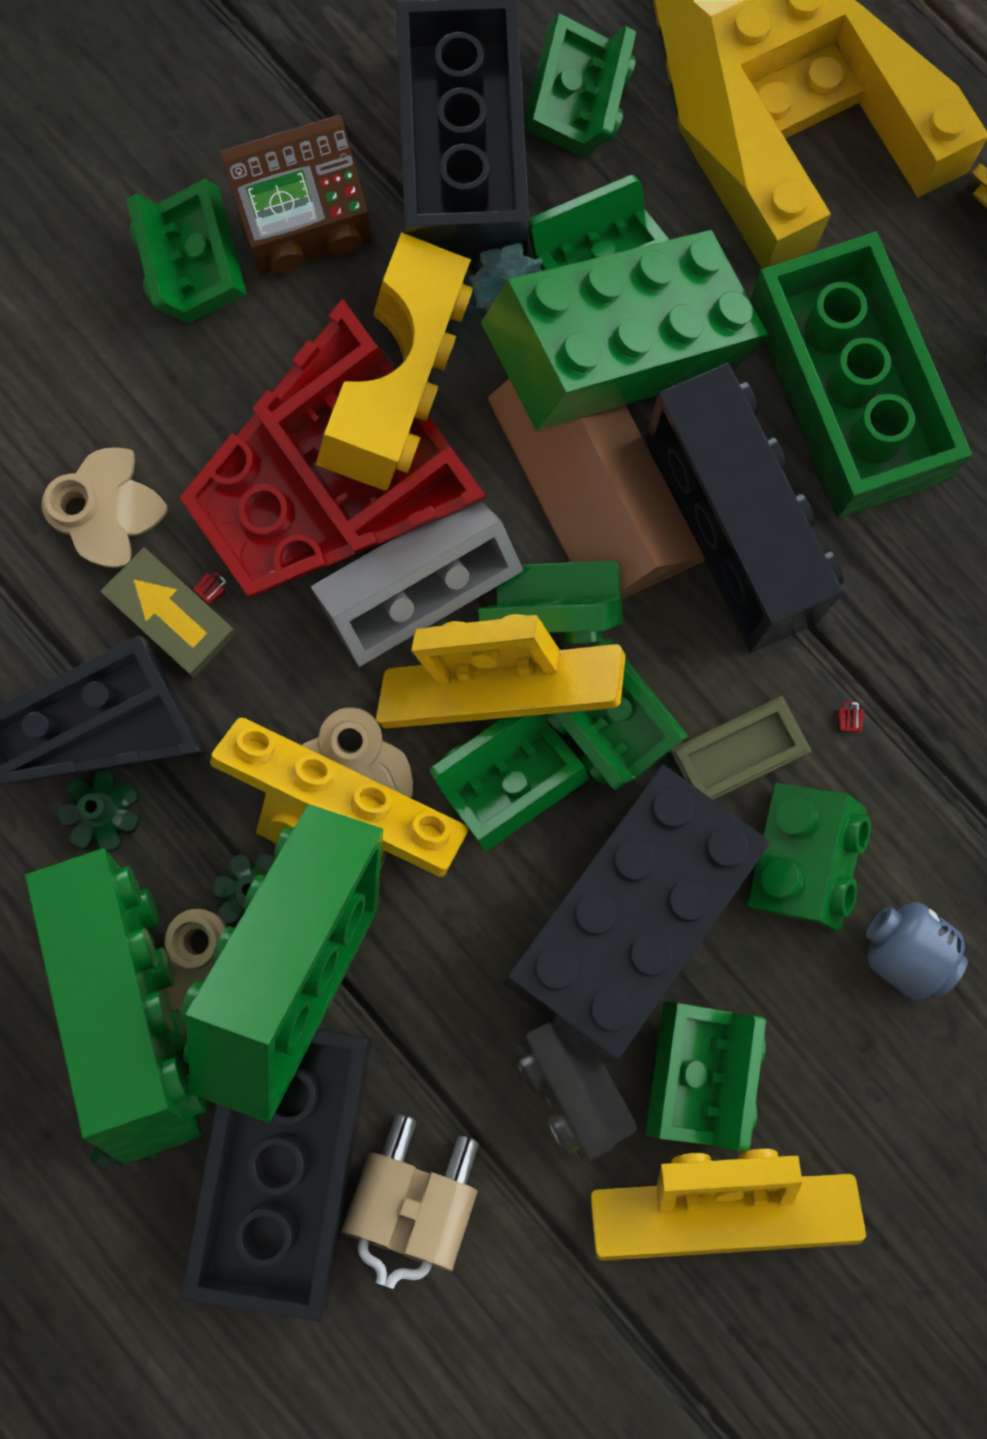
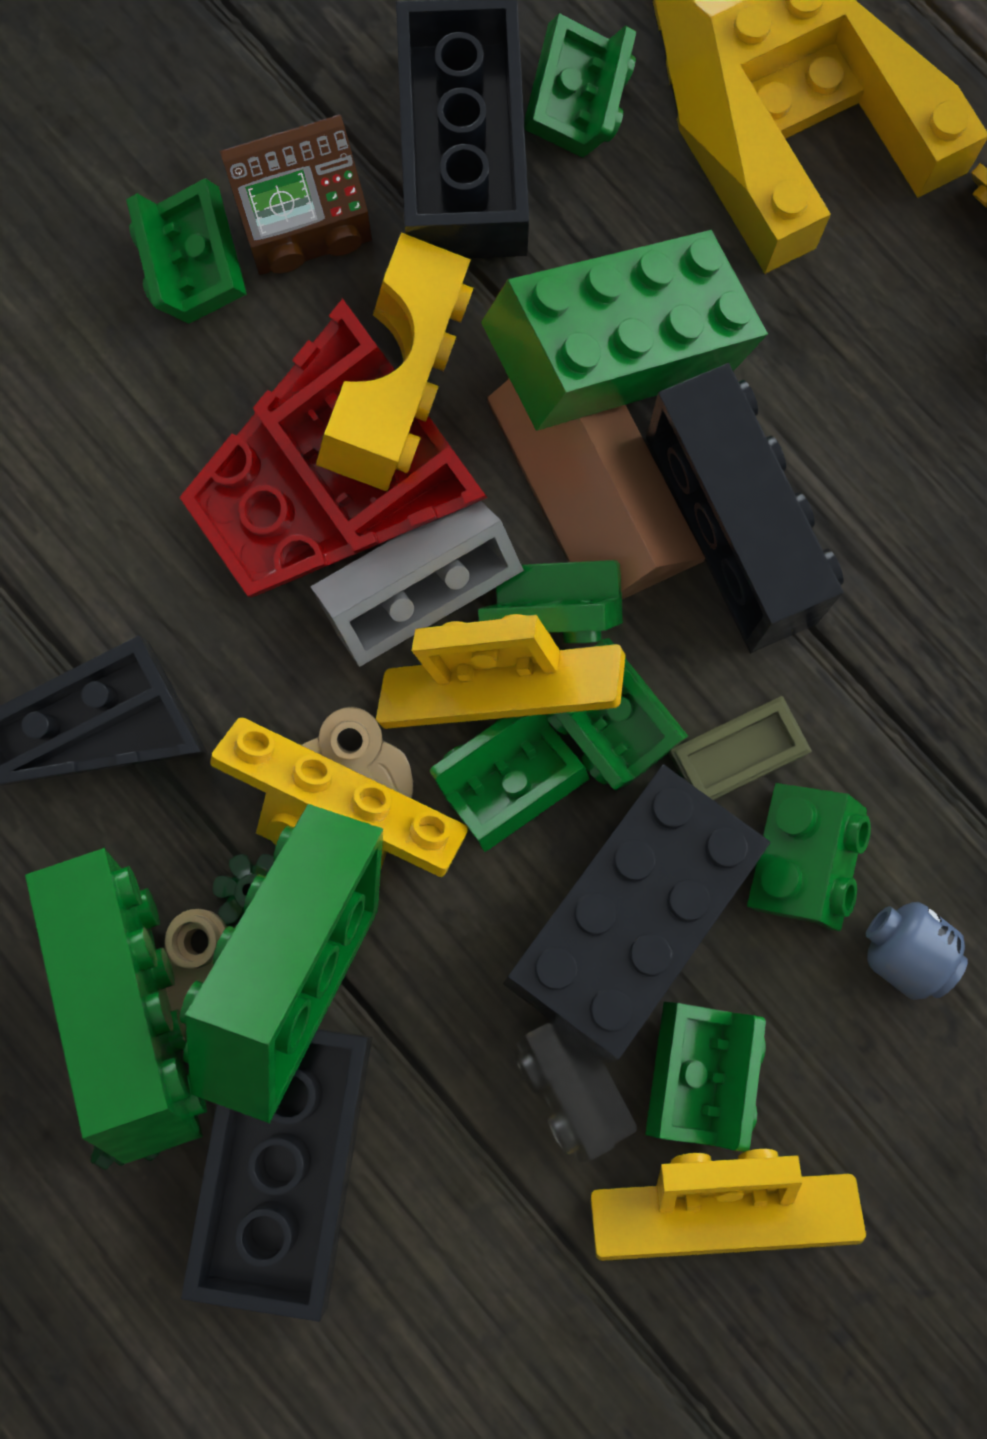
tan plate [42,448,168,568] -> none
dark green plant [58,770,141,852] -> none
olive tile [100,547,237,679] -> none
red piece [193,572,226,605] -> none
tan piece [340,1114,479,1289] -> none
clear light blue gear [469,243,543,310] -> none
green bracket [529,175,670,272] -> none
green brick [750,231,972,519] -> none
red piece [837,702,865,733] -> none

